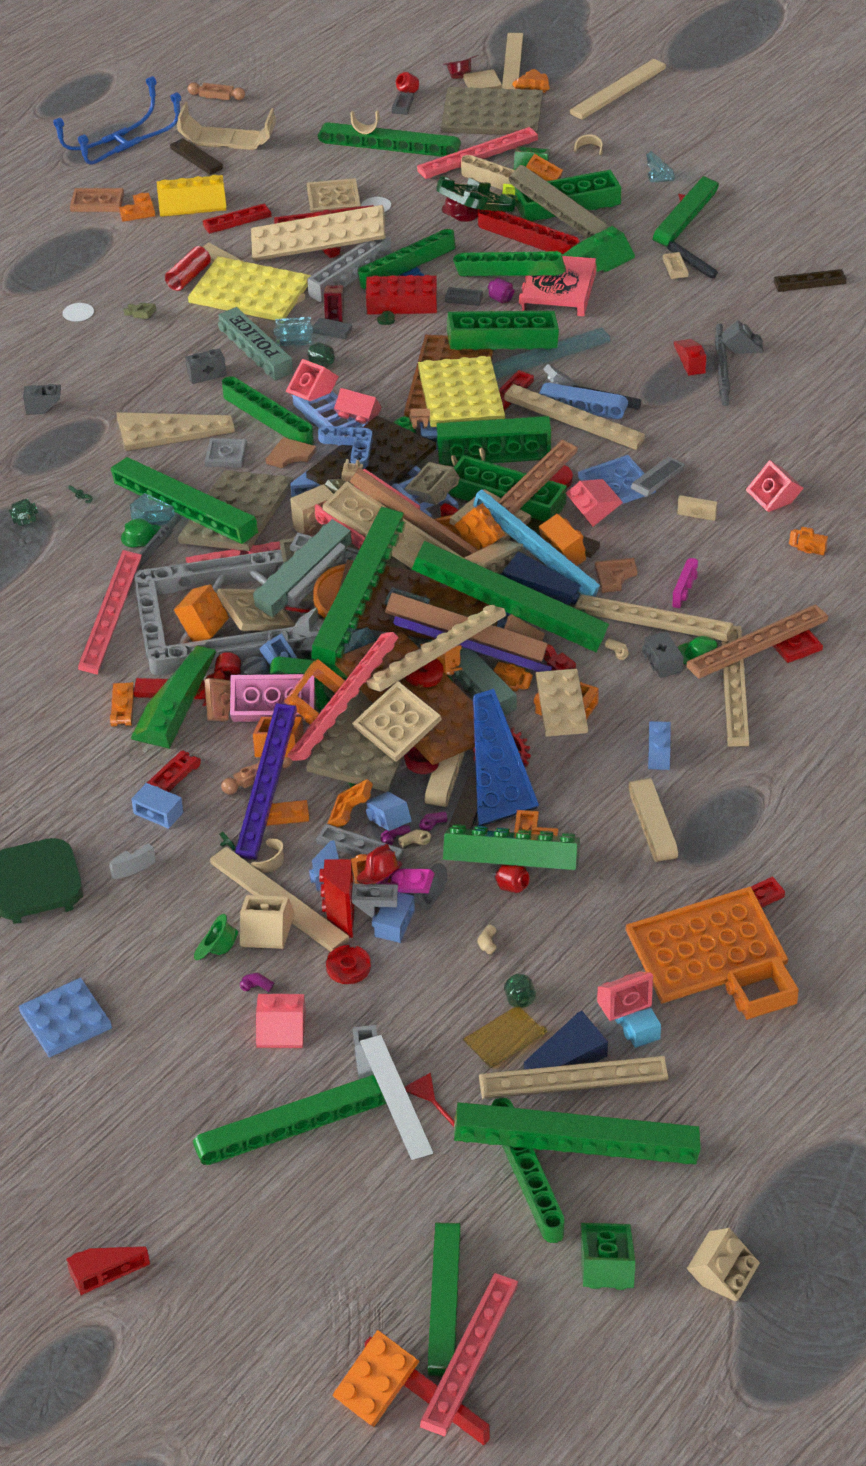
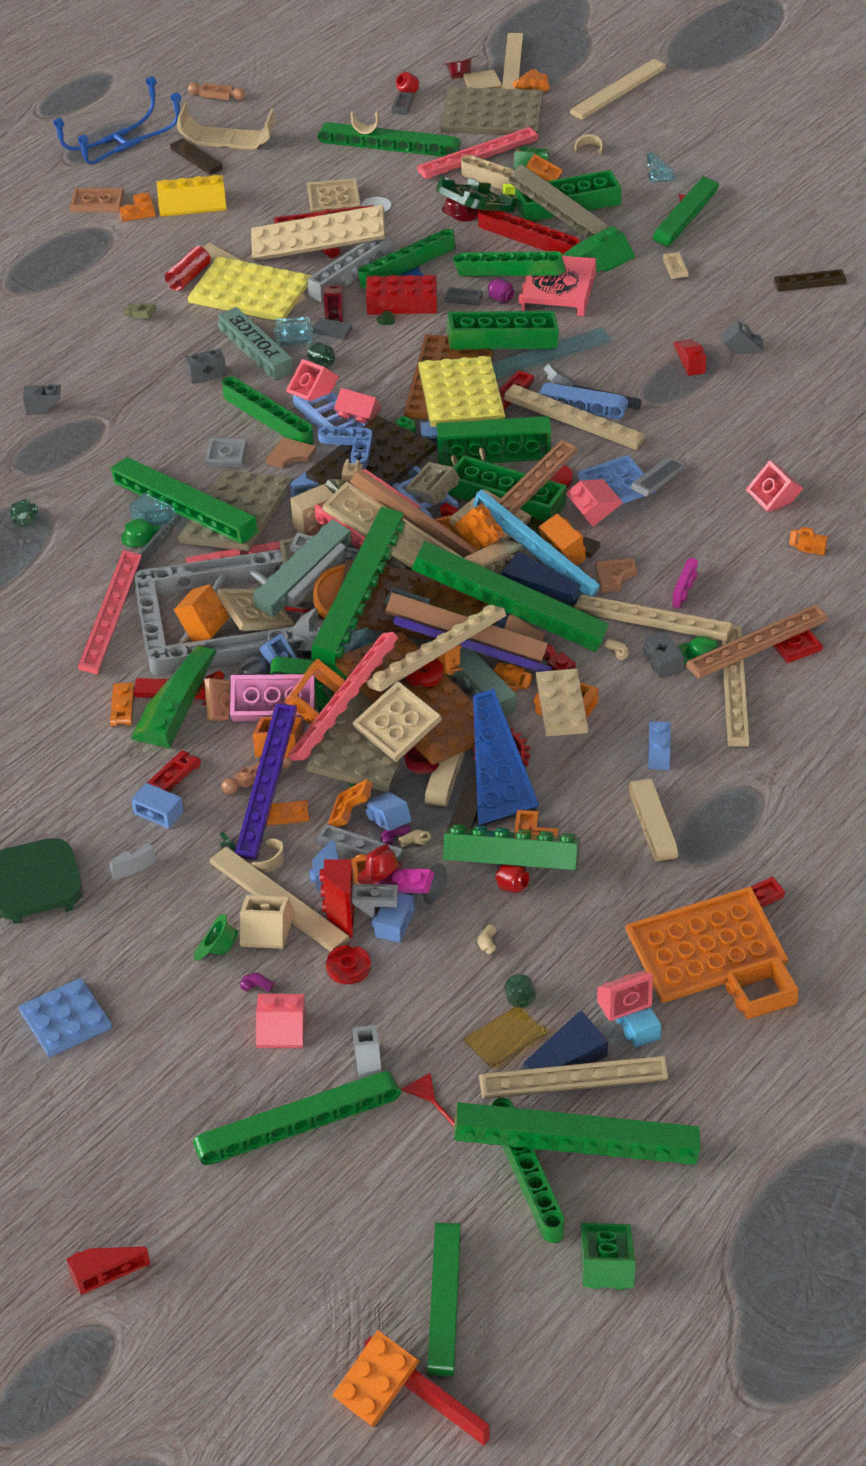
white sticker [63,303,94,322] -> none
clear green hand [68,485,93,503] -> none
tan wing [116,412,235,451] -> none
red tile [203,203,272,234] -> none
red head [214,652,241,680] -> none
white sticker [360,1035,433,1160] -> none
nougat tile [409,409,430,429] -> none
magenta arm [419,811,447,831] -> none
coral plate [420,1273,518,1436] -> none
black axle [667,241,718,279] -> none
tan plate [677,495,717,521] -> none
tan slope [687,1228,760,1301] -> none
dark grey axle [715,324,730,406] -> none

